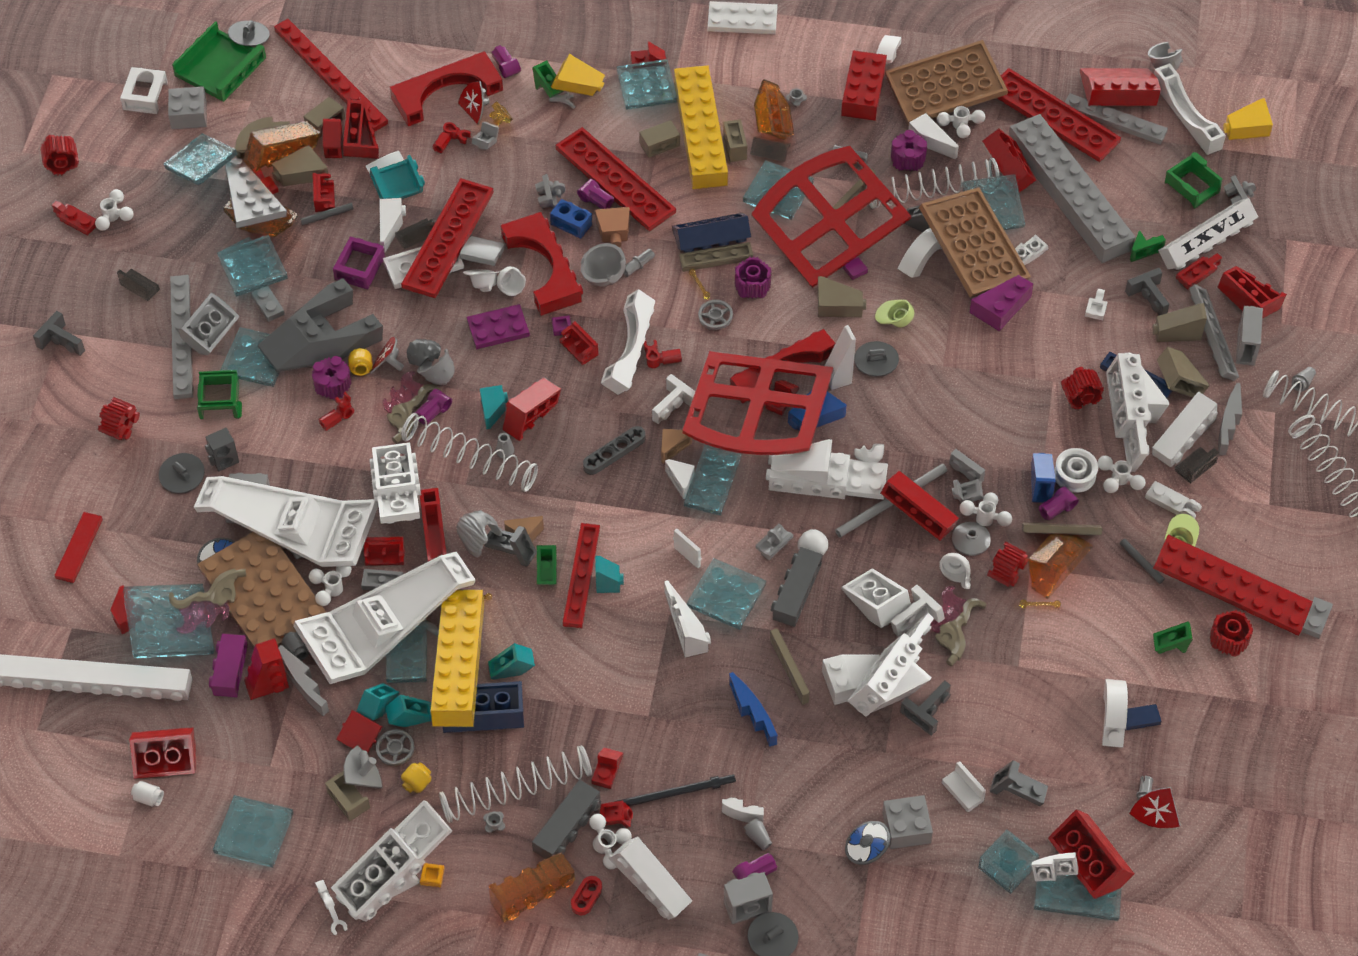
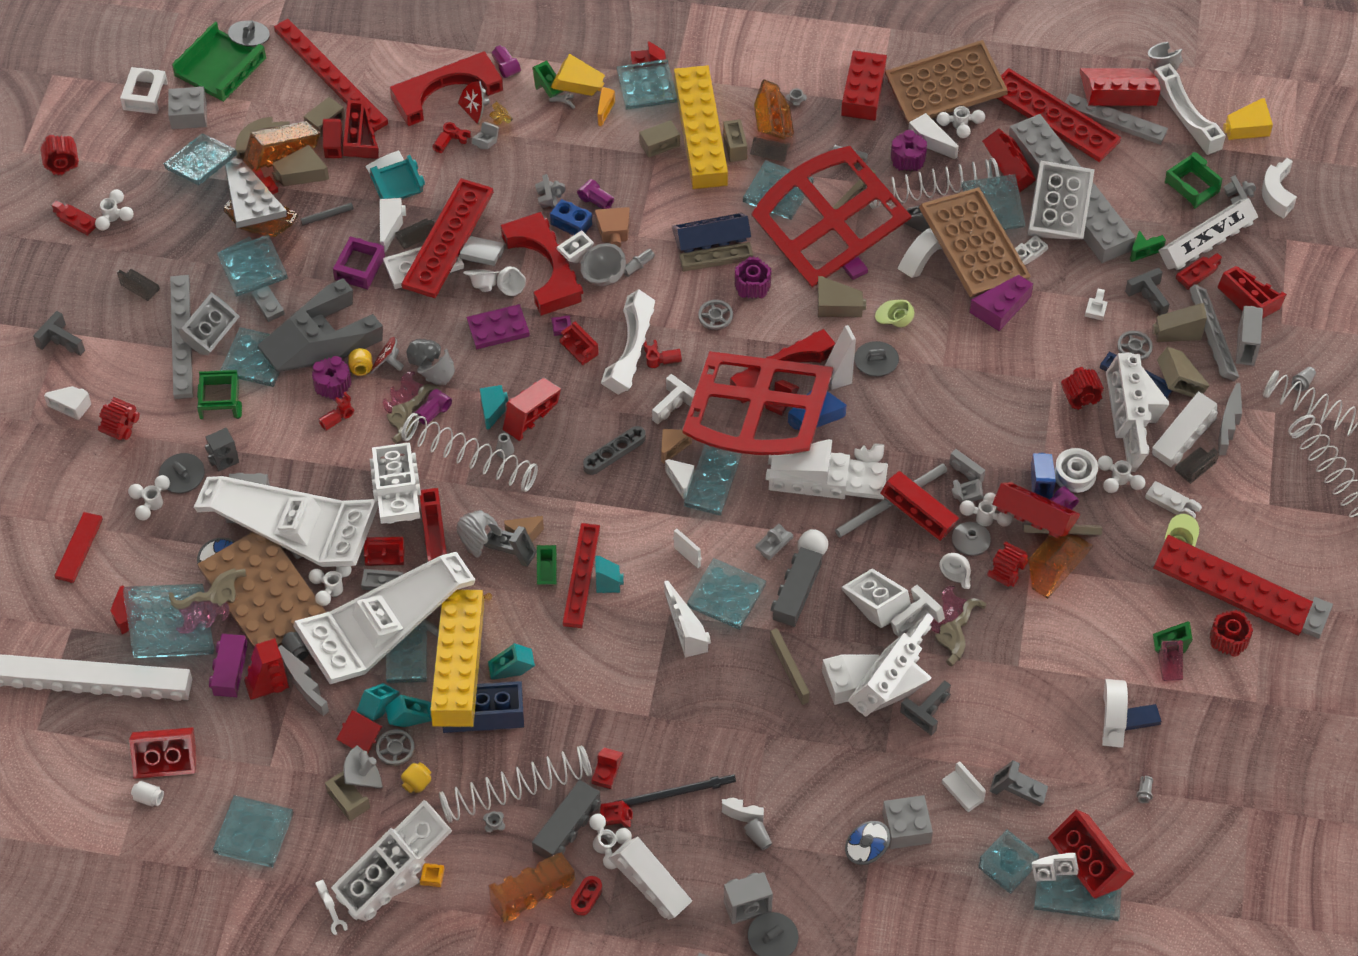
red hinge [313,173,335,212] -> none
red plate [555,127,676,232] -> none
clear yellow hinge [689,269,710,299] -> none
white plate [708,1,777,34] -> none
blue slope [729,672,778,747] -> none
magenta piece [732,853,777,880] -> none
white slope [876,35,901,64] -> none
clear yellow hinge [1019,599,1061,608] -> none
dark grey bar [1120,538,1165,584] -> none
red shield [1129,787,1180,828] -> none
none -> white slope [44,386,91,420]
none -> white piece [128,475,170,521]
none -> white slope [556,230,594,264]
none -> light orange slope [597,87,615,126]
none -> red slope [992,482,1080,538]
none -> white slope [1027,161,1095,239]
none -> light grey wheel [1117,331,1153,360]
none -> clear pink slope [1158,640,1183,681]
none -> white arch [1262,158,1297,219]

